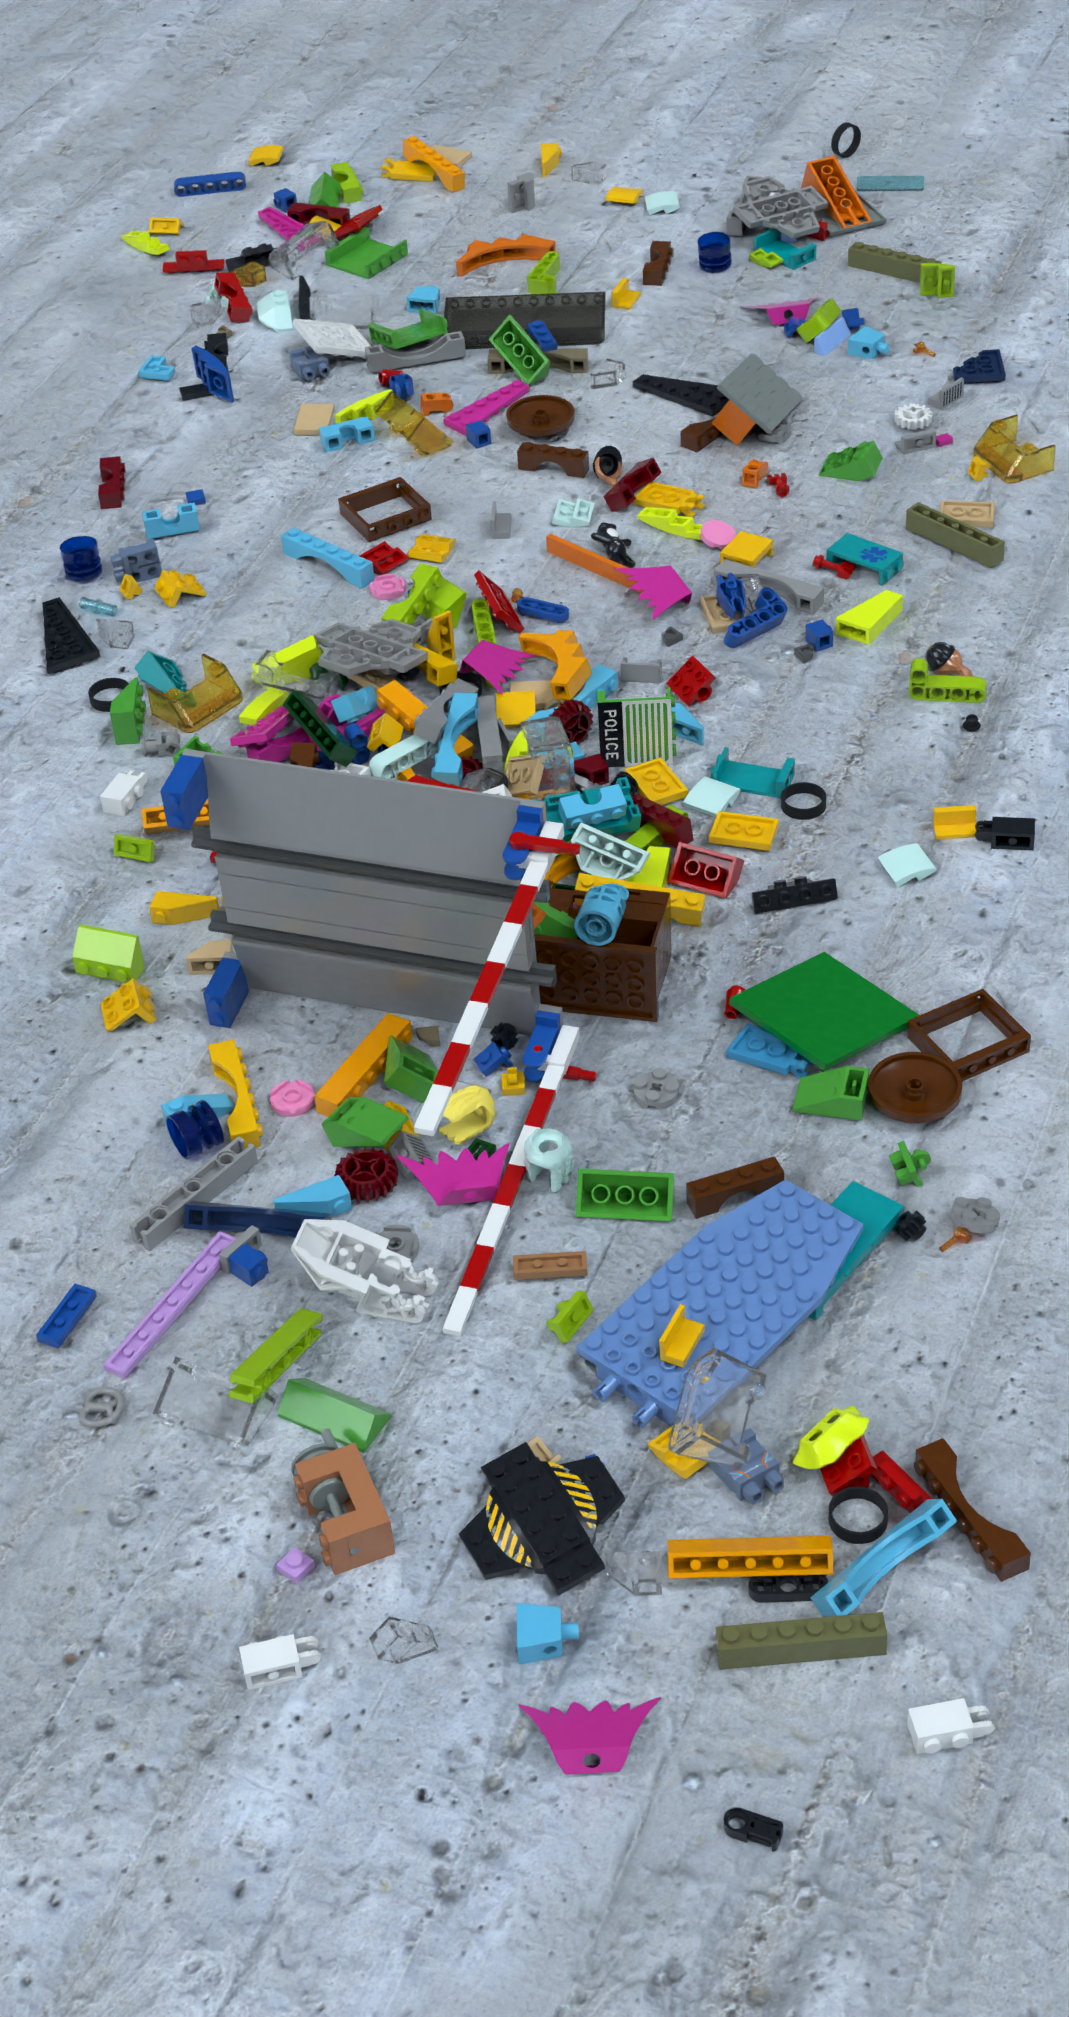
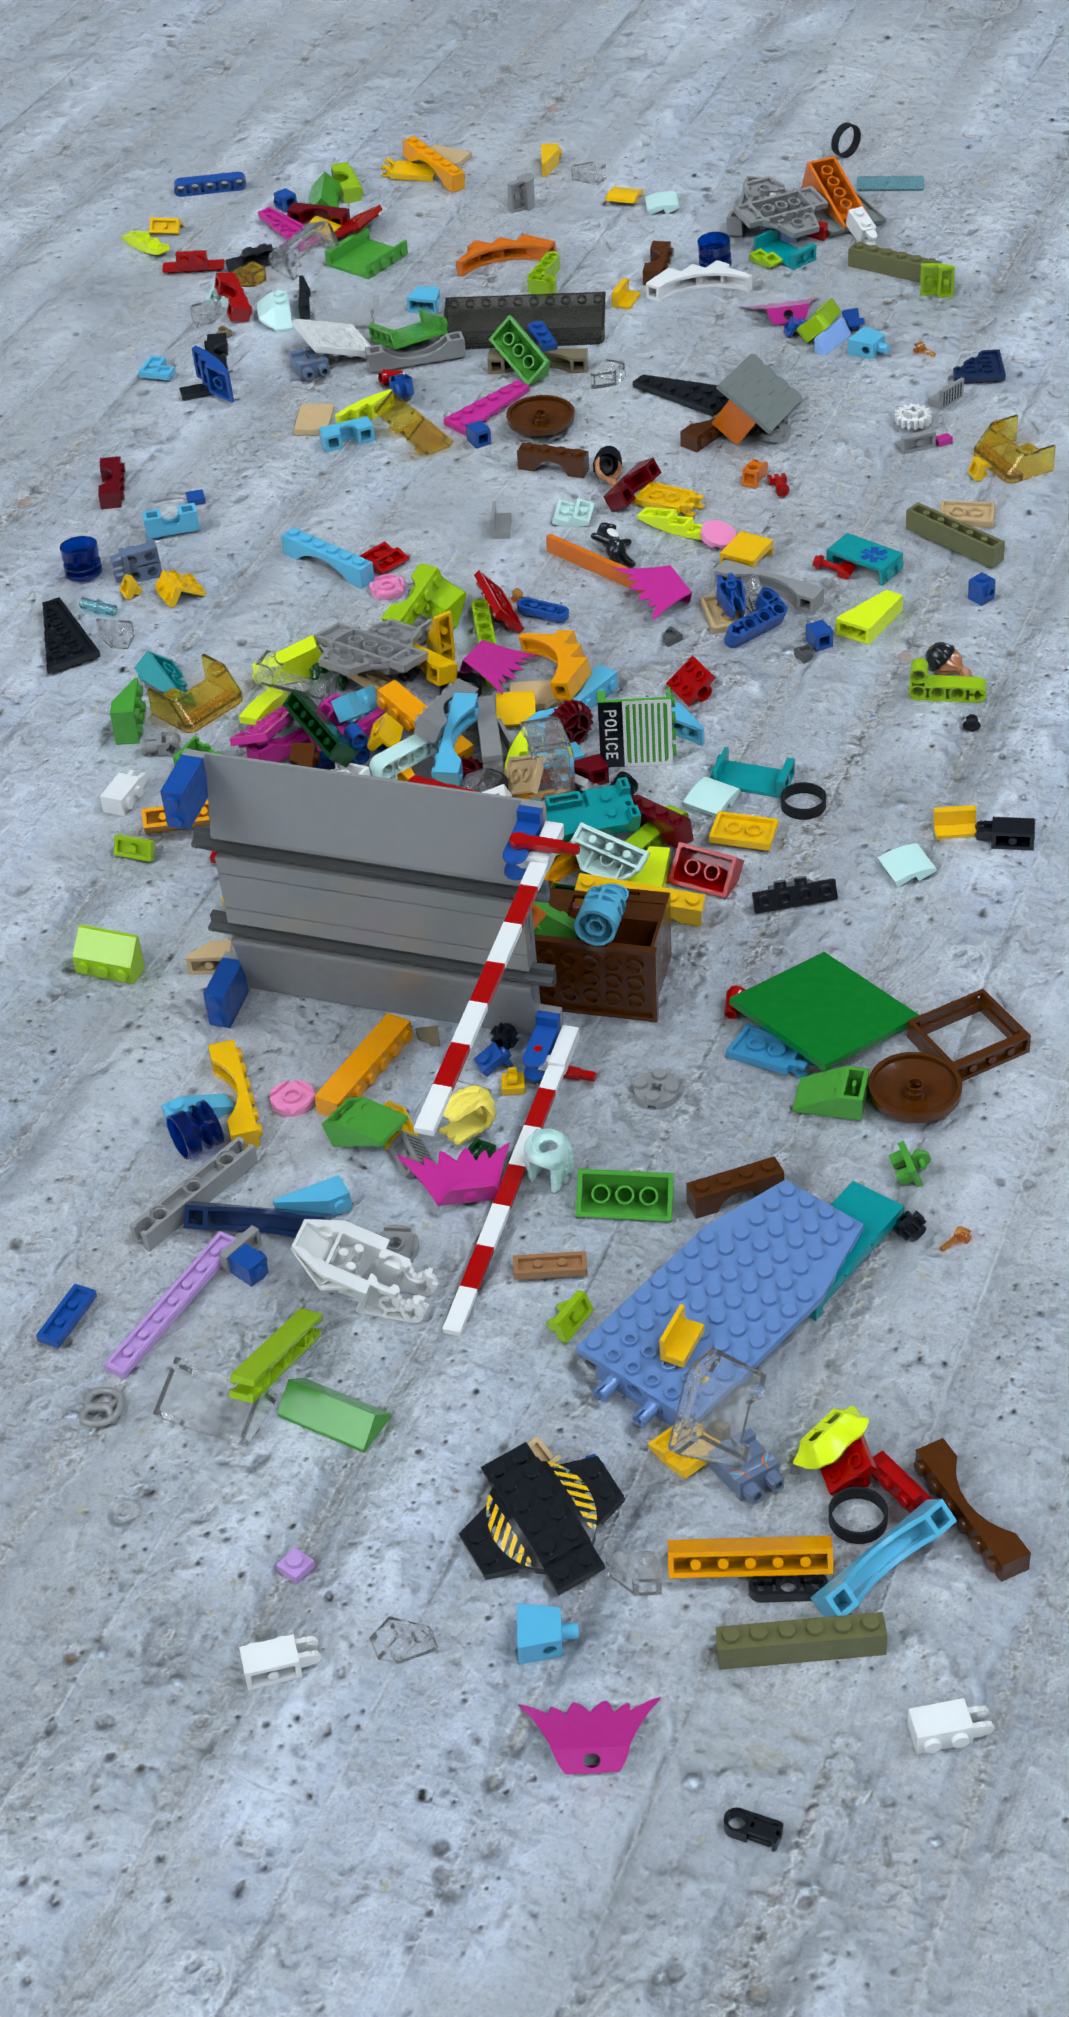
black tyre [88,678,129,712] -> none
yellow bracket [101,978,157,1032] -> none
yellow slope [149,891,220,925] -> none
yellow slope [248,145,284,166] -> none
nougat piece [291,1429,395,1575] -> none
dark red gear [334,1147,399,1203] -> none
reddish brown window [338,477,432,542] -> none
bright green slope [384,1035,438,1103] -> none
yellow slope [408,534,456,563] -> none
orange leg [420,393,454,416] -> none
medium azure arch [558,784,627,830] -> none
light grey hinge [621,657,662,684] -> none
yellow plate [624,757,688,805] -> none
bright green slope [819,441,883,481] -> none
light grey plate [950,1197,1000,1233] -> none
none -> white arch [646,260,752,302]
none -> white hinge [846,206,878,245]
none -> blue brick [968,572,996,606]

